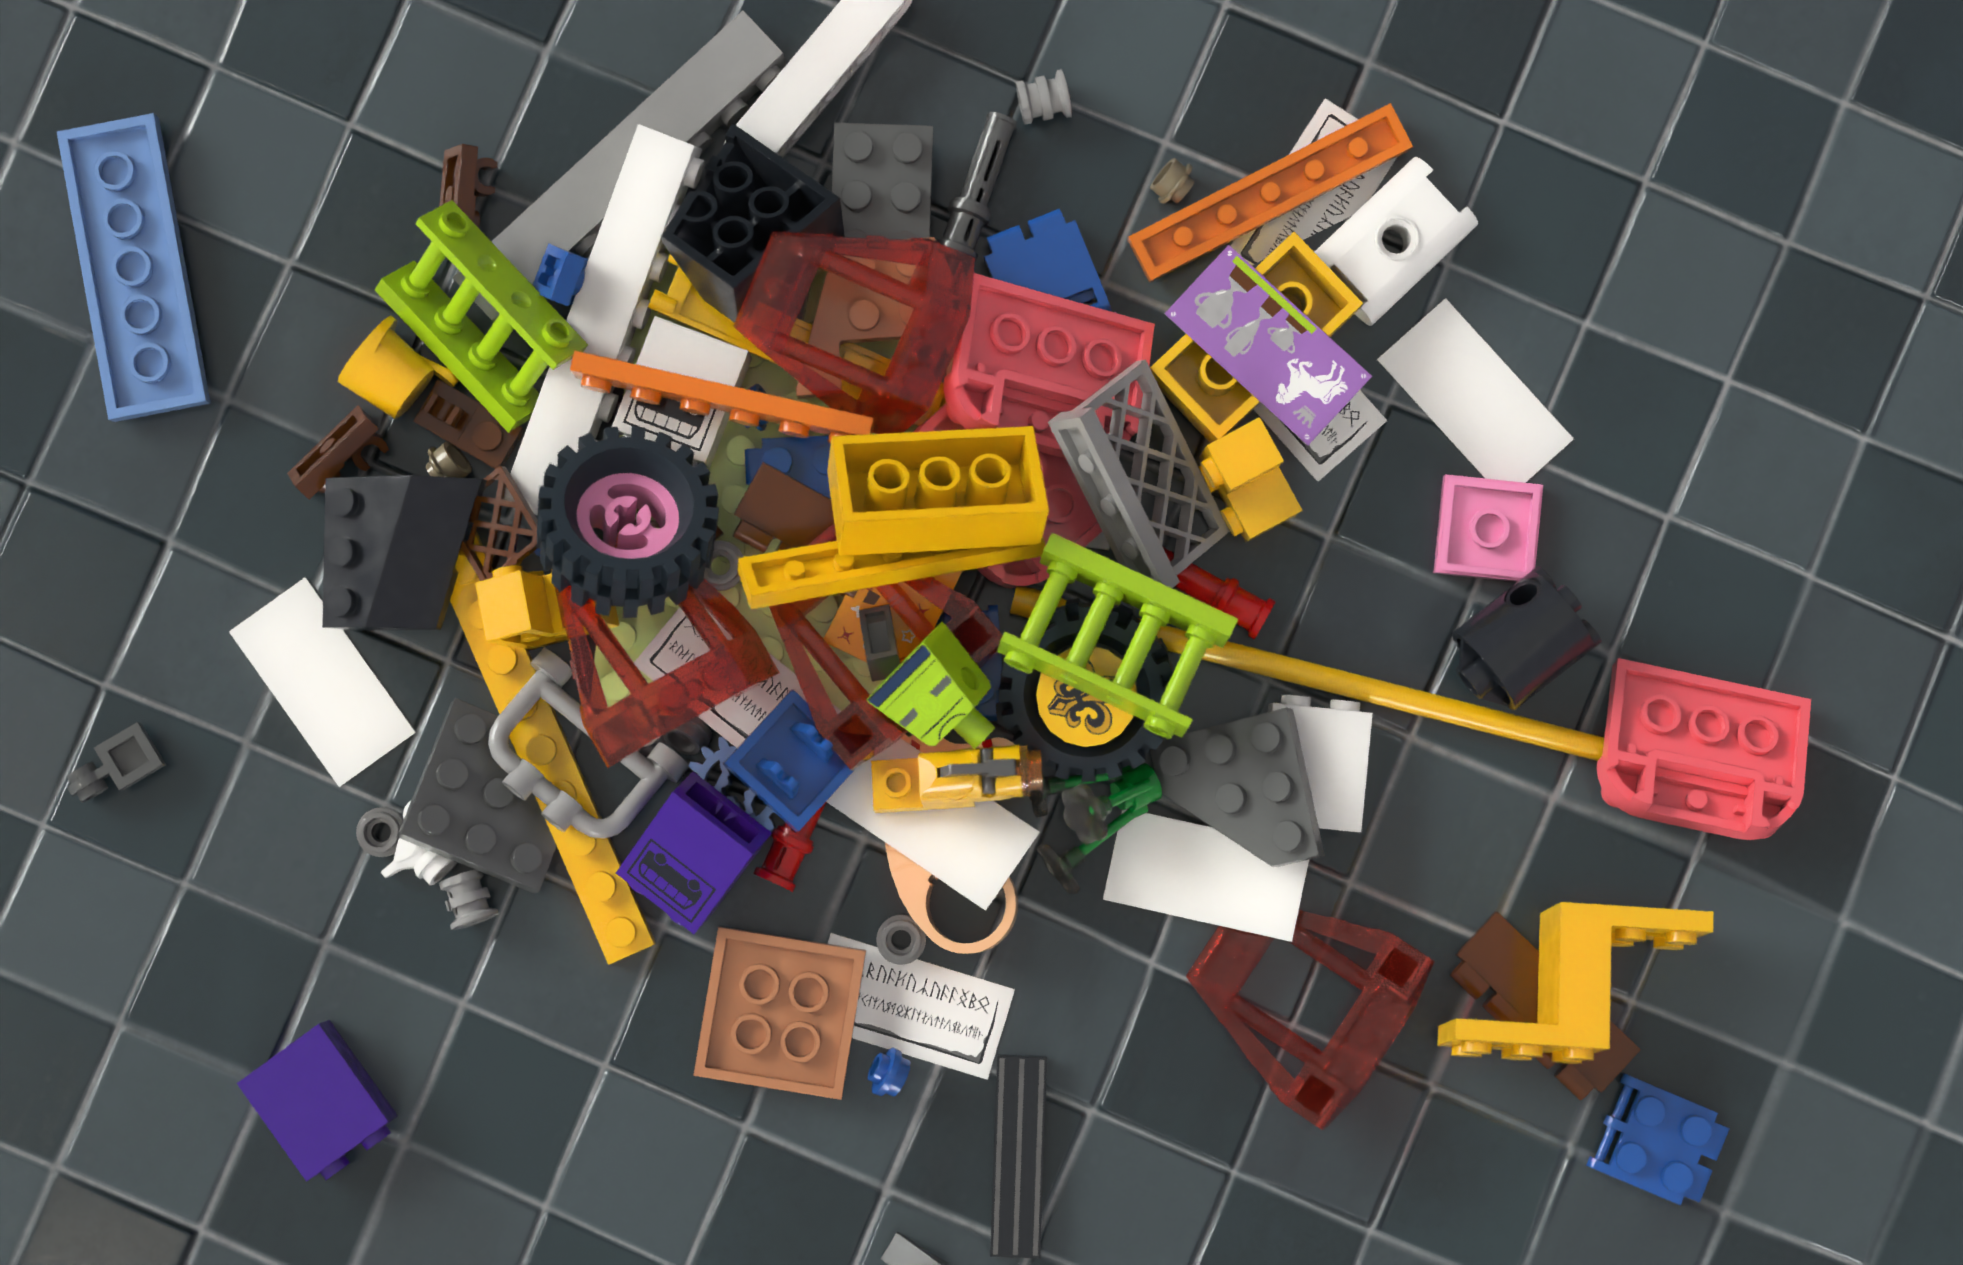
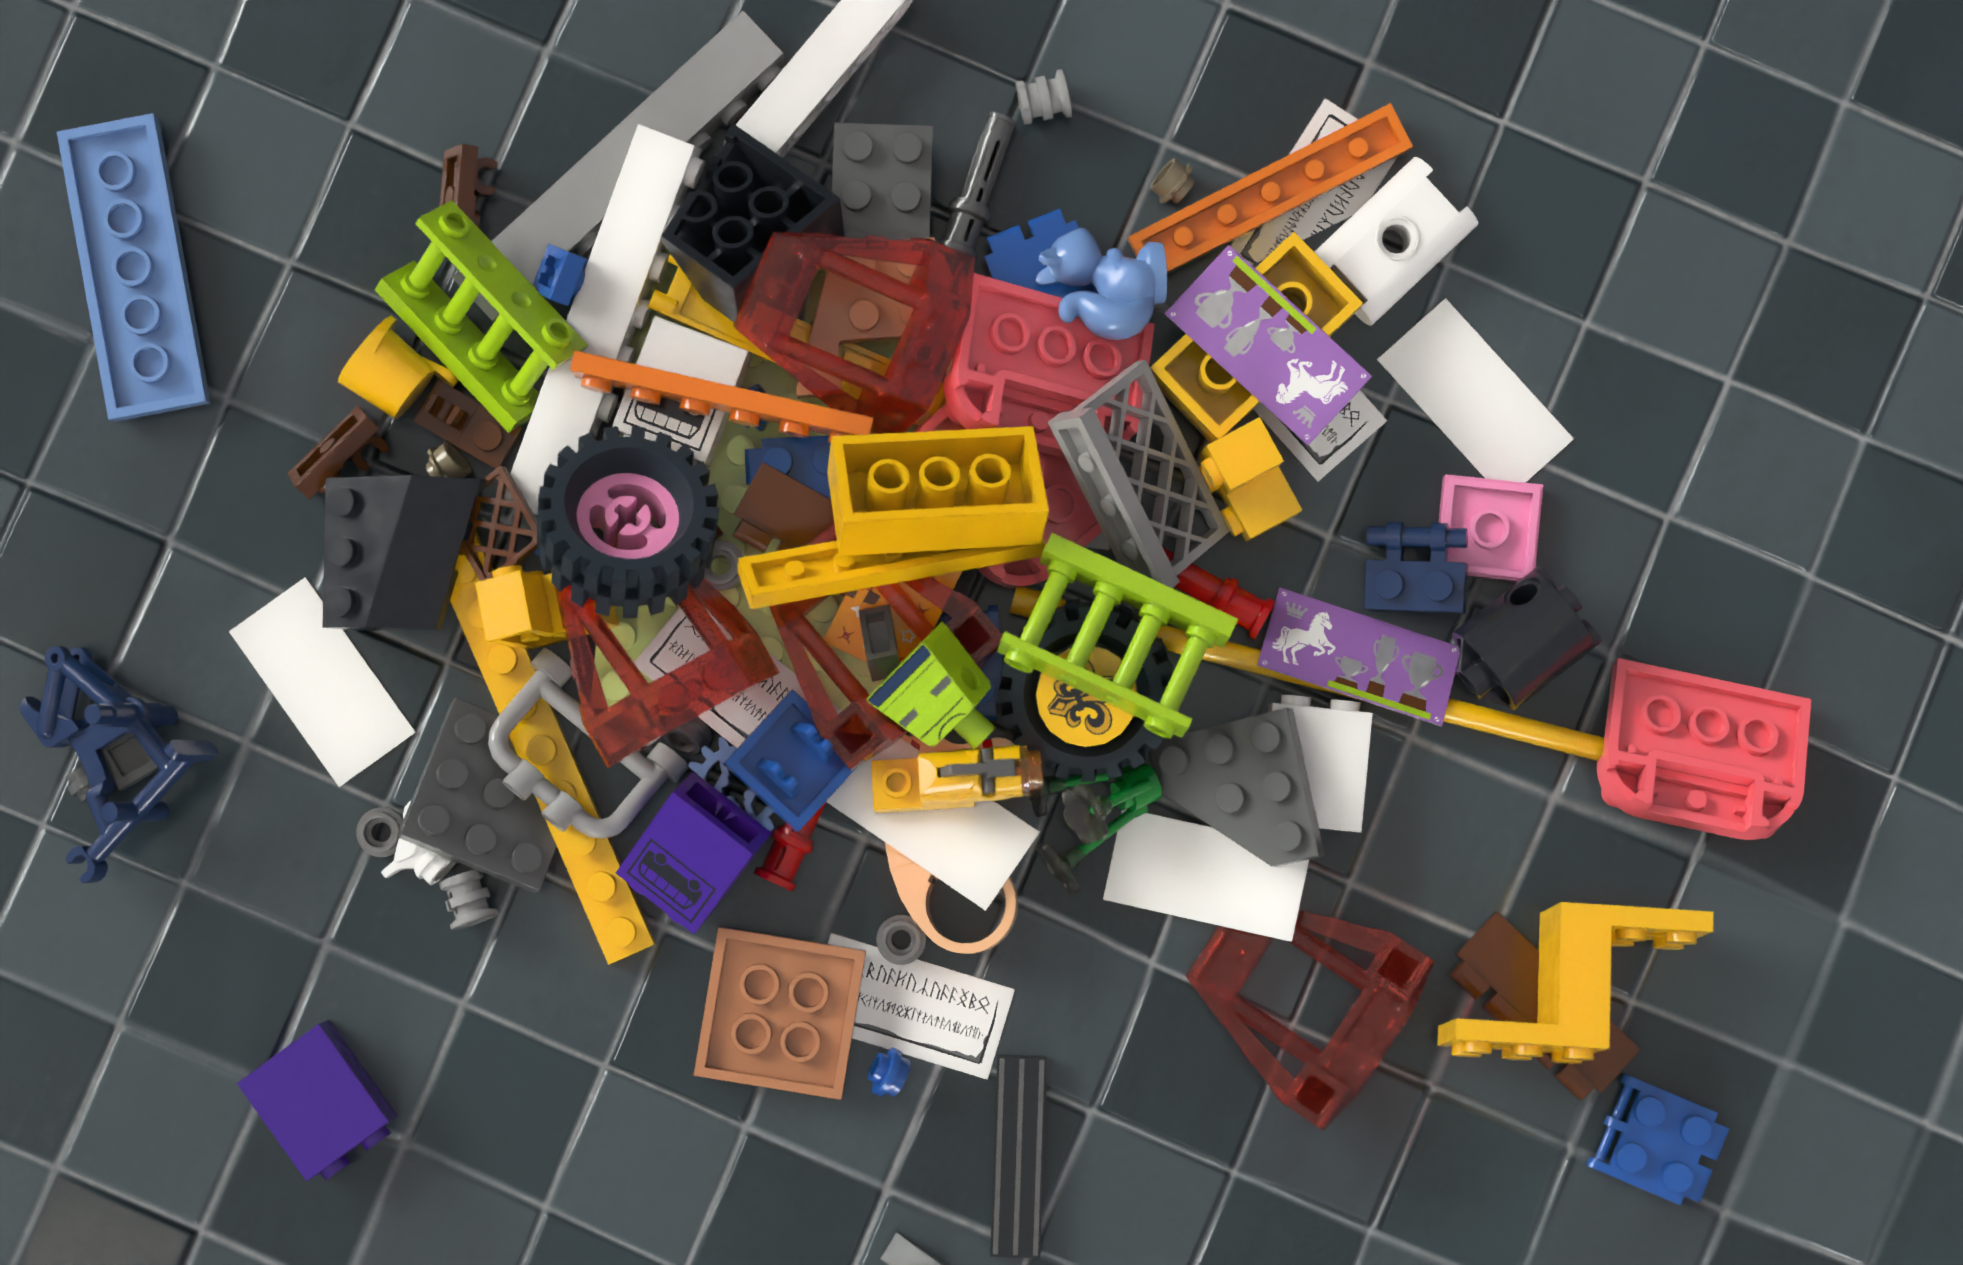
none -> dark blue piece [19,646,219,884]
none -> medium blue animal [1036,228,1167,340]
none -> medium lavender sticker [1257,587,1460,727]
none -> dark blue plate [1364,521,1468,614]

